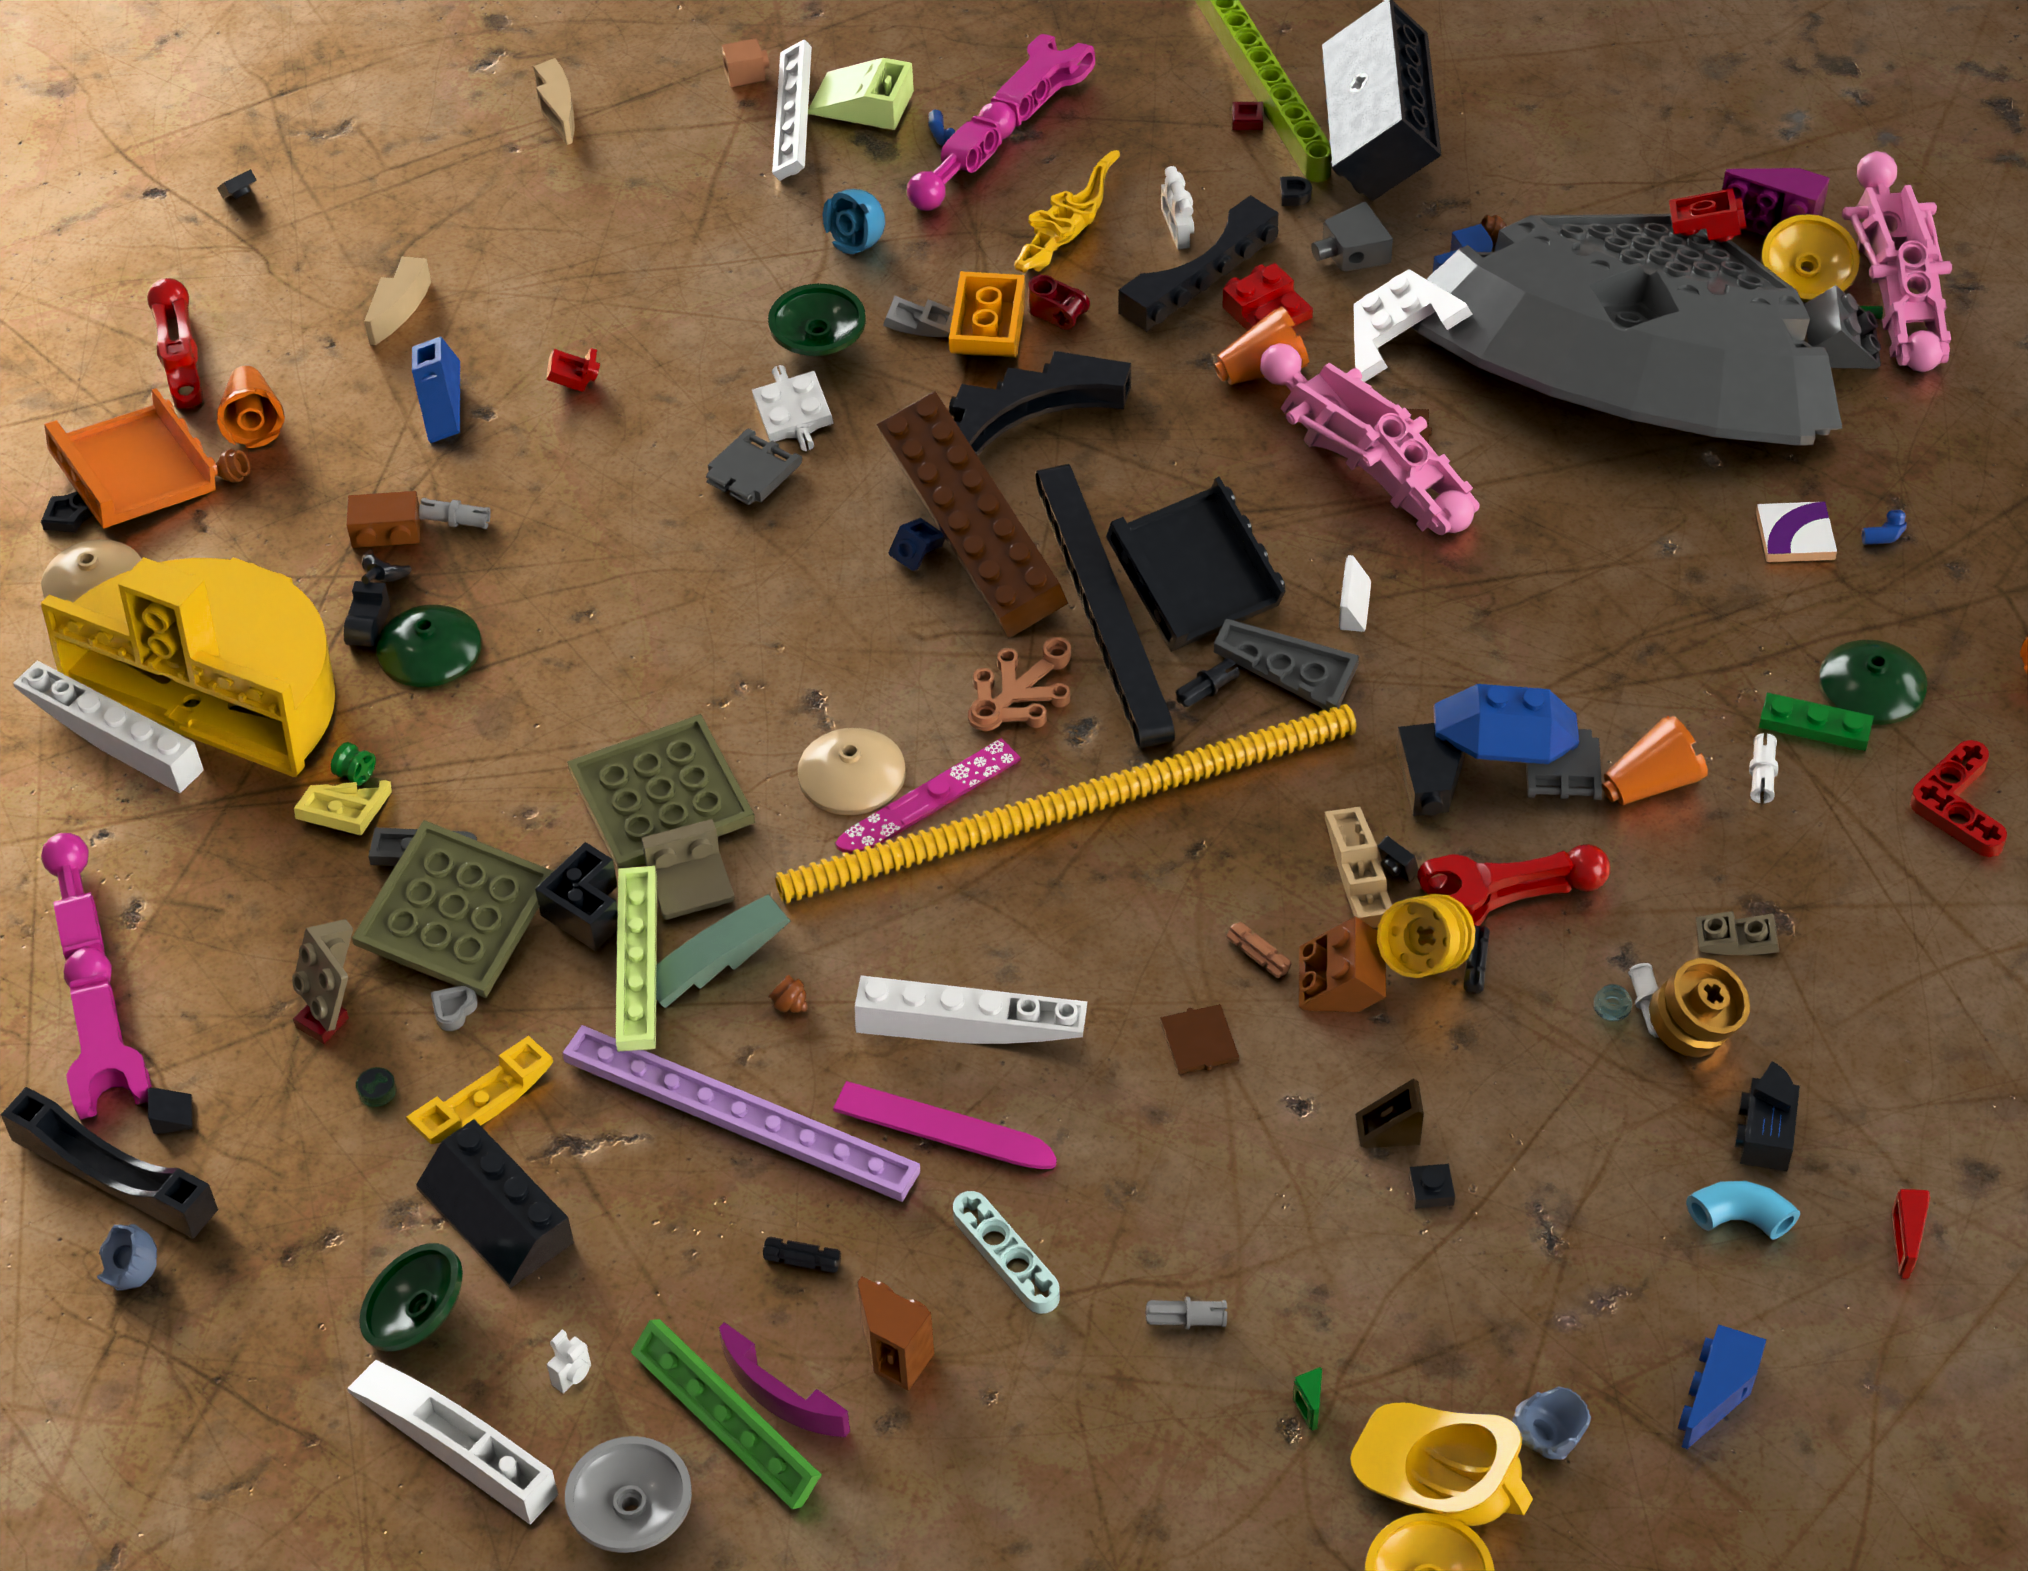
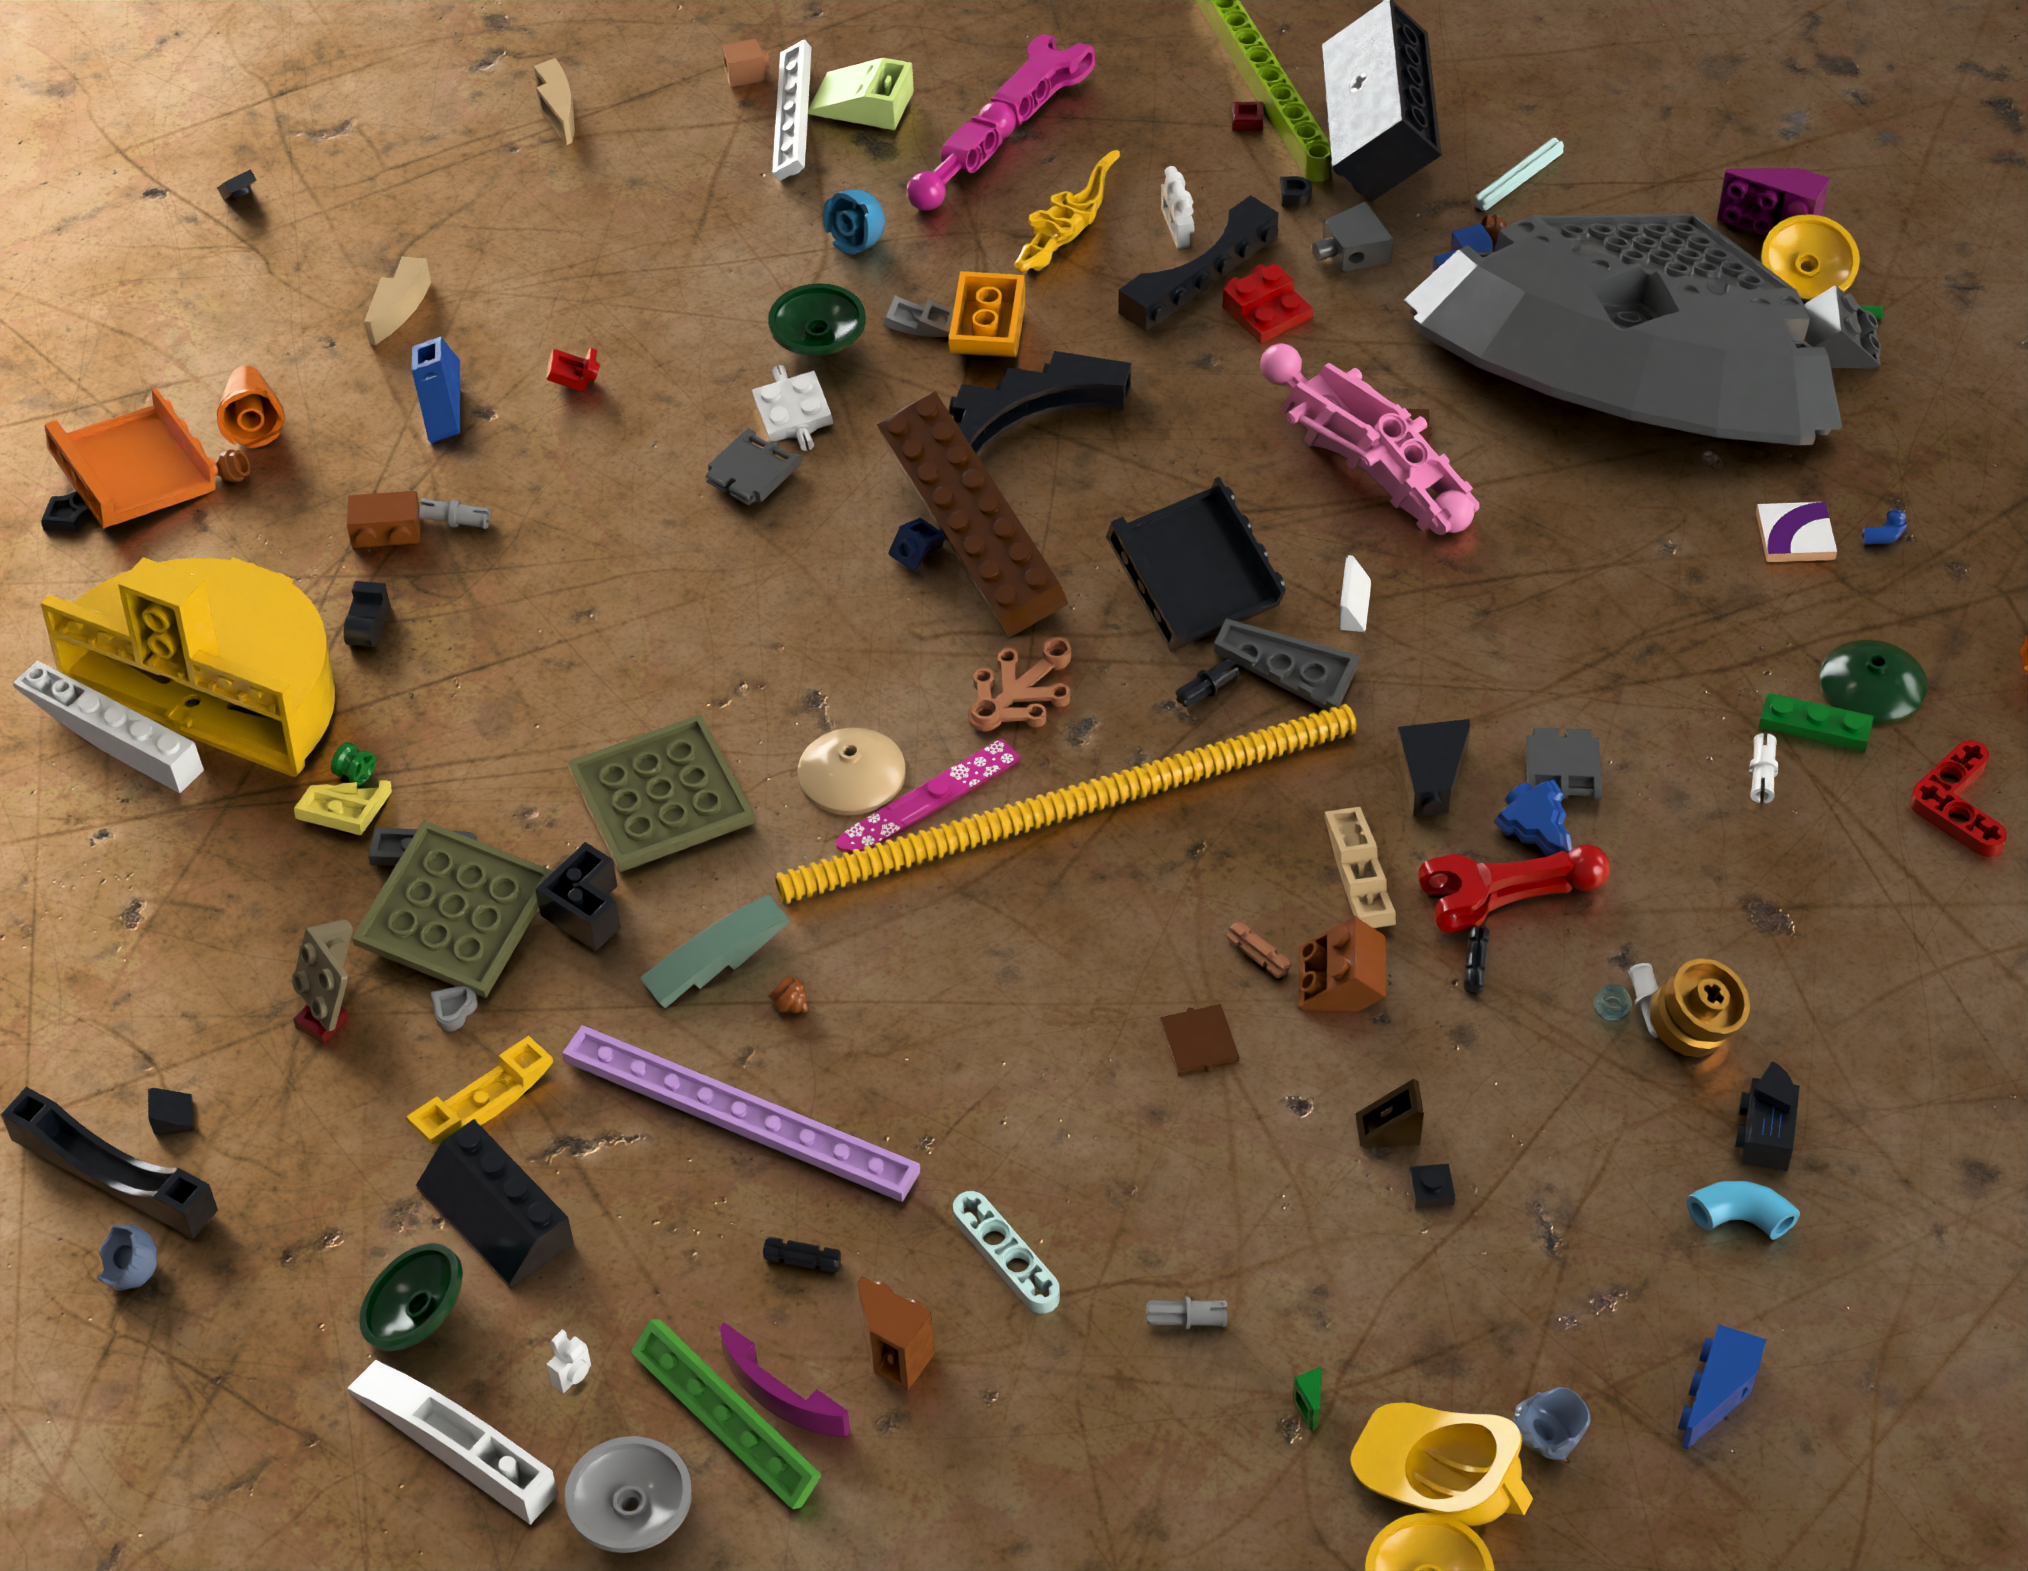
tan dish [41,539,141,602] -> none
dark pink piece [41,833,152,1120] -> none
red piece [147,278,203,408] -> none
tile [356,1067,396,1107] -> none
black piece [361,551,412,584] -> none
dark green dish [376,605,482,687] -> none
yellowish green plate [616,866,657,1052] -> none
dark tan bracket [641,819,735,920] -> none
dark pink piece [833,1081,1057,1169] -> none
white slope [855,975,1087,1044] -> none
blue arm [928,109,955,147] -> none
dark red piece [1028,275,1090,330] -> none
black beam [1035,464,1175,749] -> none
orange cone [1214,307,1309,385] -> none
white wing [1354,269,1473,382] -> none
yellow wheel [1377,894,1476,978] -> none
black plate [1378,836,1419,883] -> none
blue wedge [1433,684,1579,764] -> none
orange cone [1602,716,1708,805] -> none
red plate [1669,188,1746,242] -> none
dark tan slope [1696,911,1779,955] -> none
bright pink piece [1842,151,1952,372] -> none
red slope [1891,1189,1930,1279] -> none
none -> light aqua axle [1474,138,1564,211]
none -> blue rock [1494,780,1572,856]

